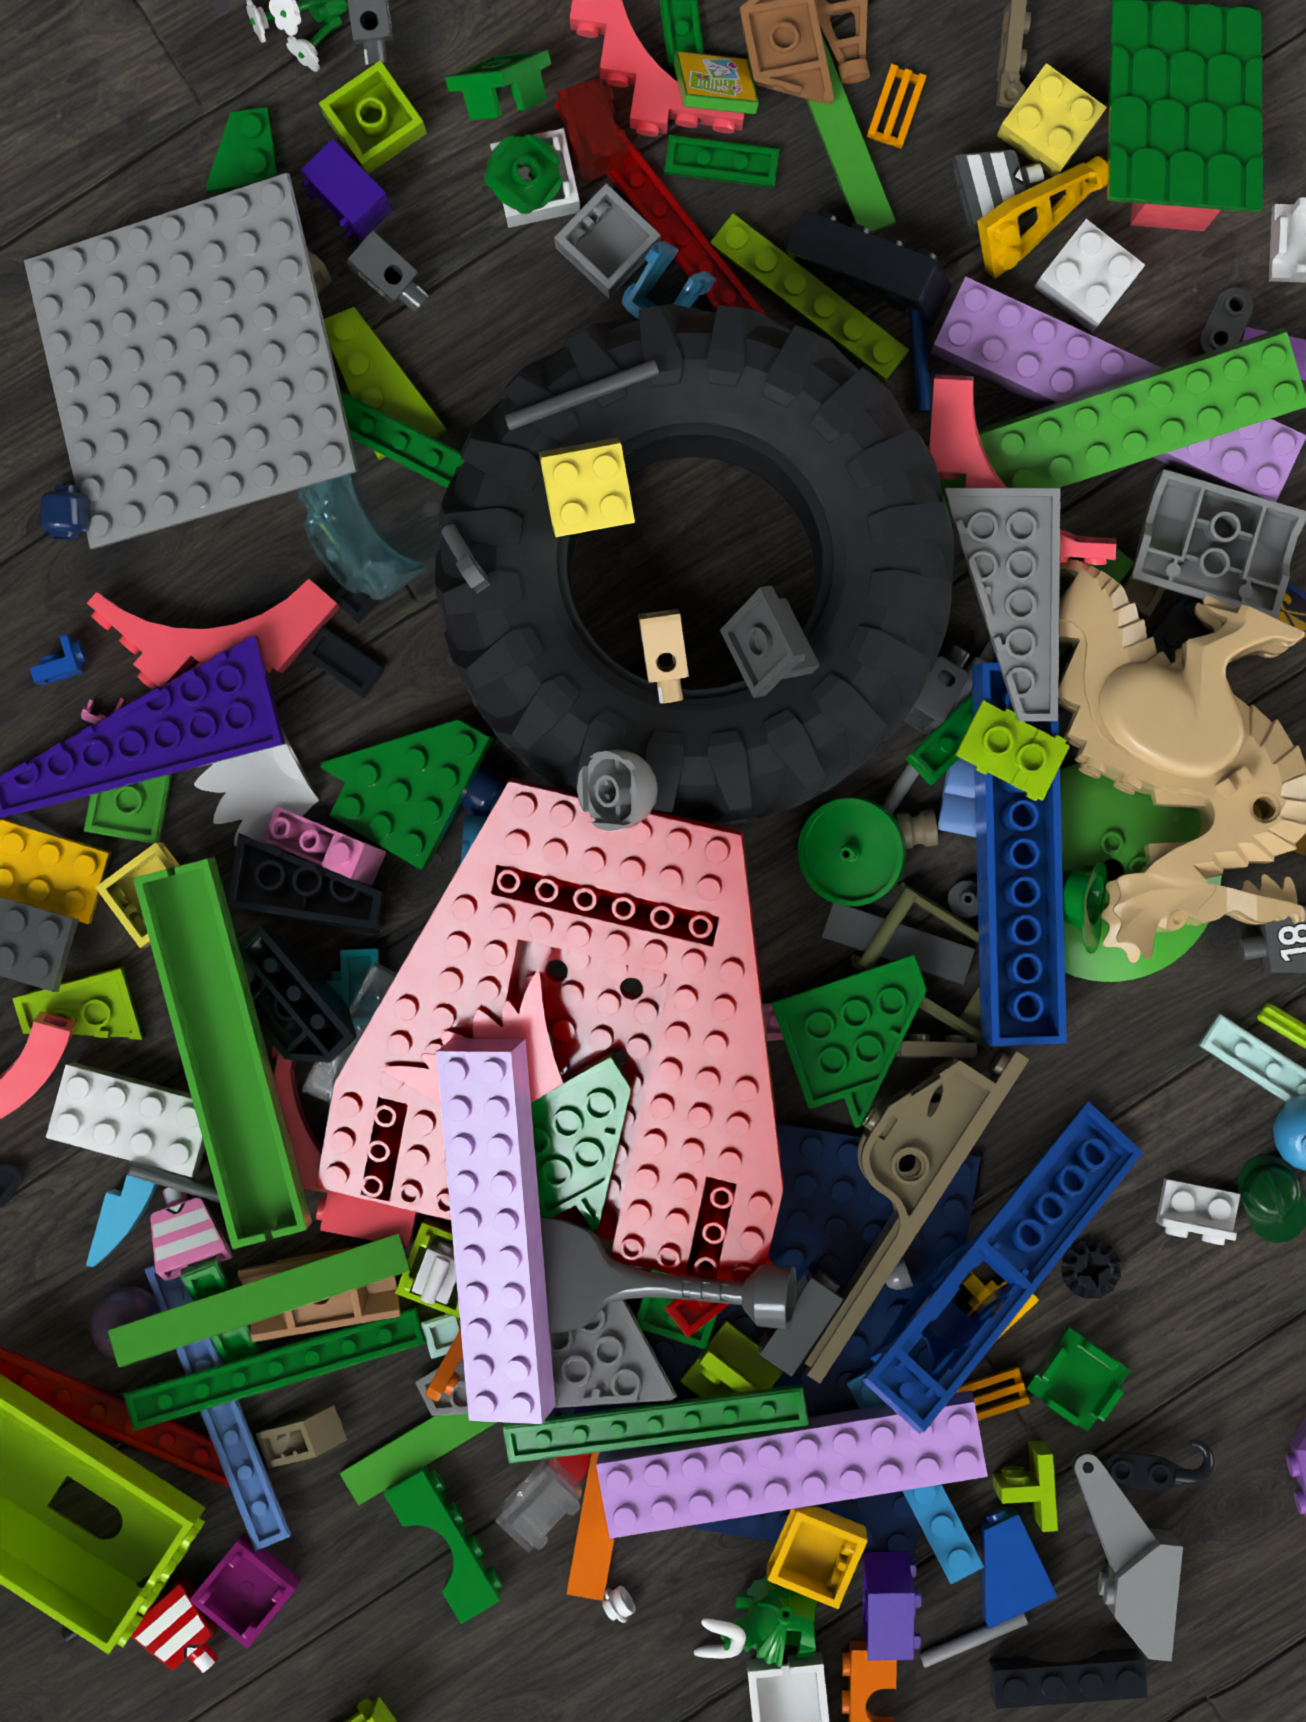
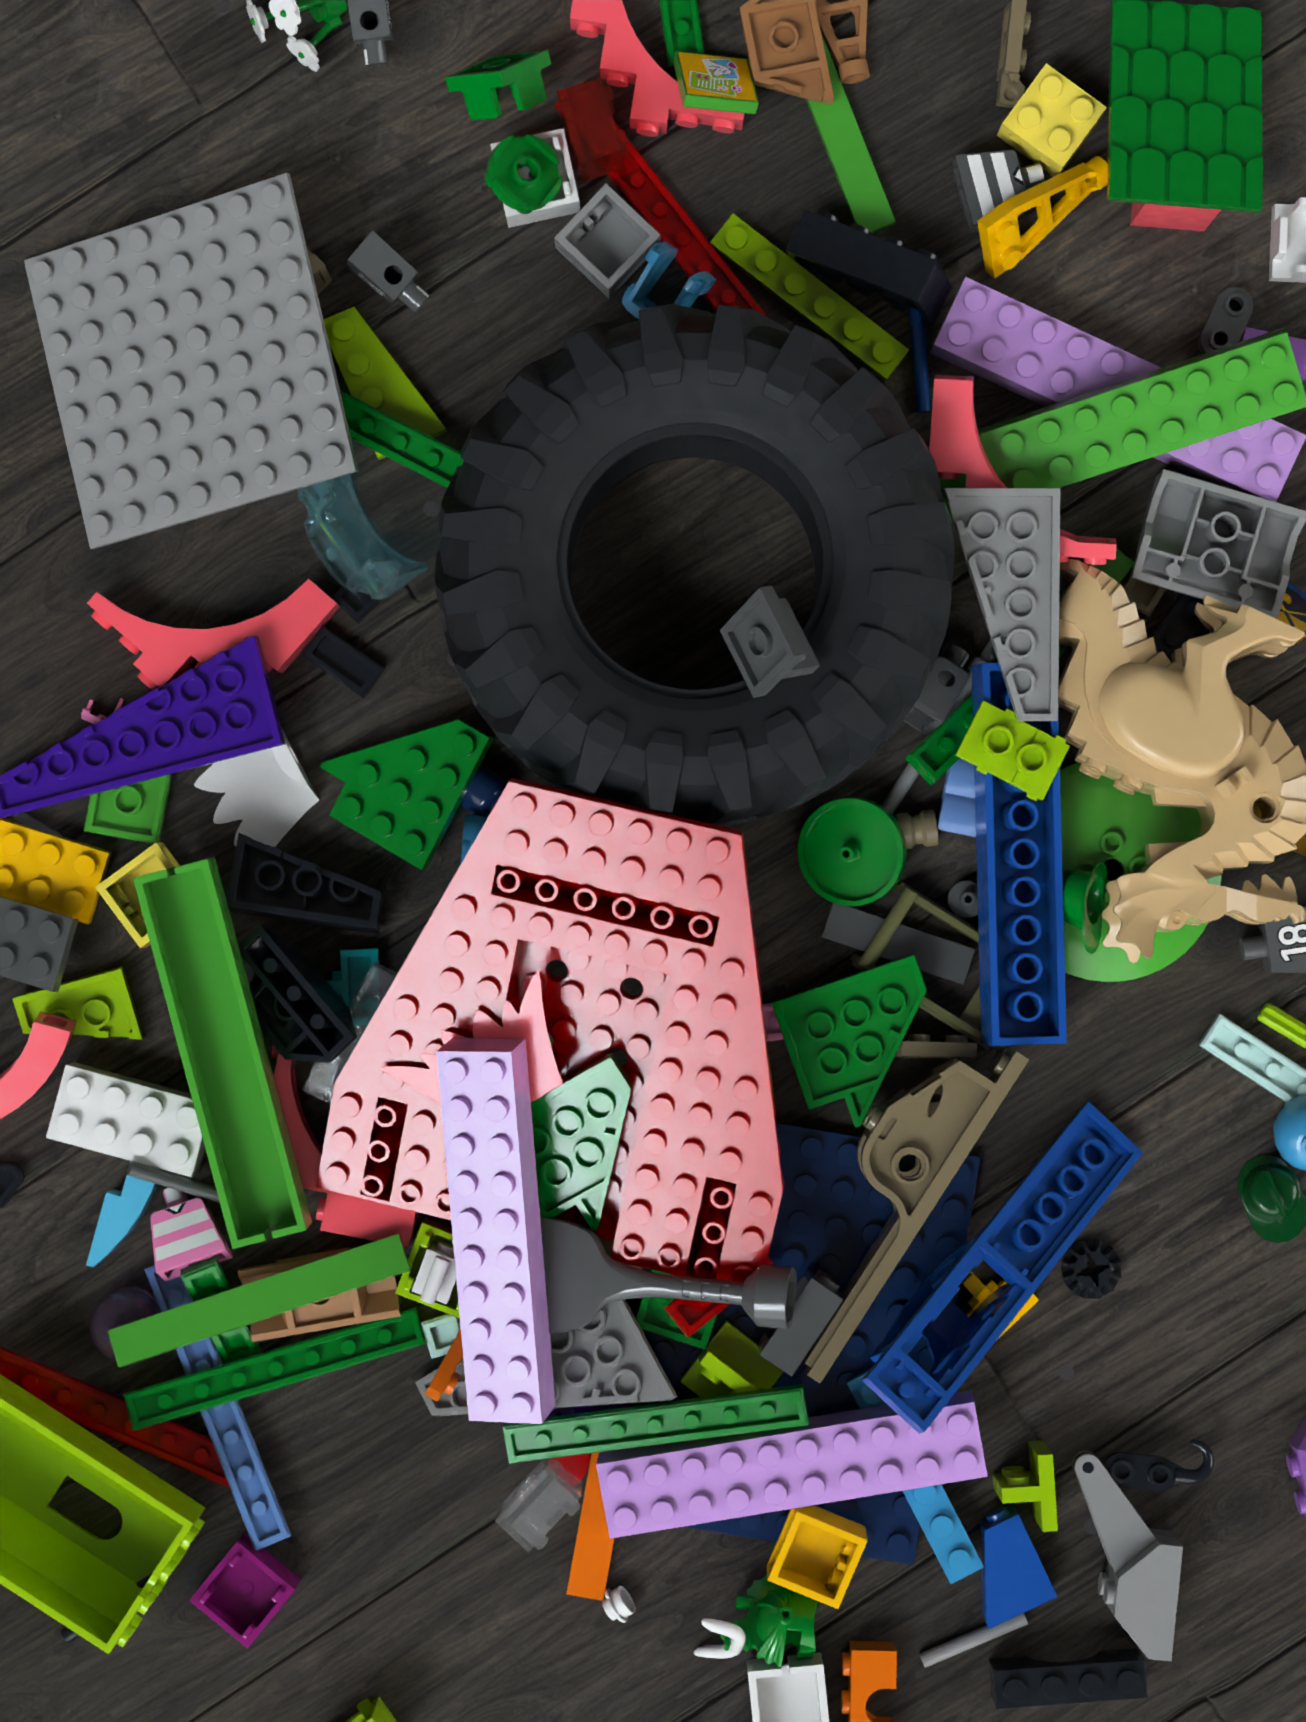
blue bracket [30,634,87,686] -> none
dark blue head [40,484,90,540] -> none
torso [131,1576,219,1673] -> none
green wing [206,107,278,194] -> none
dark tan arch [255,1405,347,1469] -> none
bright pink slope [262,806,386,886] -> none
dark purple container [300,139,392,242] -> none
lime brick [319,60,427,174] -> none
bright green tile [339,1414,497,1506] -> none
green arch [384,1465,504,1624] -> none
dark grey bar [441,524,490,593] -> none
dark grey bar [504,359,659,430] -> none
light yellow piece [539,438,635,537] -> none
light grey cylinder [577,749,658,832] -> none
tan torso [638,609,689,703] -> none
green tile [664,135,780,189] -> none
dark purple container [862,1552,921,1661] -> none
light orange tile [867,64,927,149] -> none
light grey hinge [886,1257,913,1290] -> none
light orange tile [956,1366,1030,1421] -> none
green panel [1025,1325,1131,1432] -> none
white piece [1034,219,1145,333] -> none
white bracket [1156,1178,1240,1245] -> none

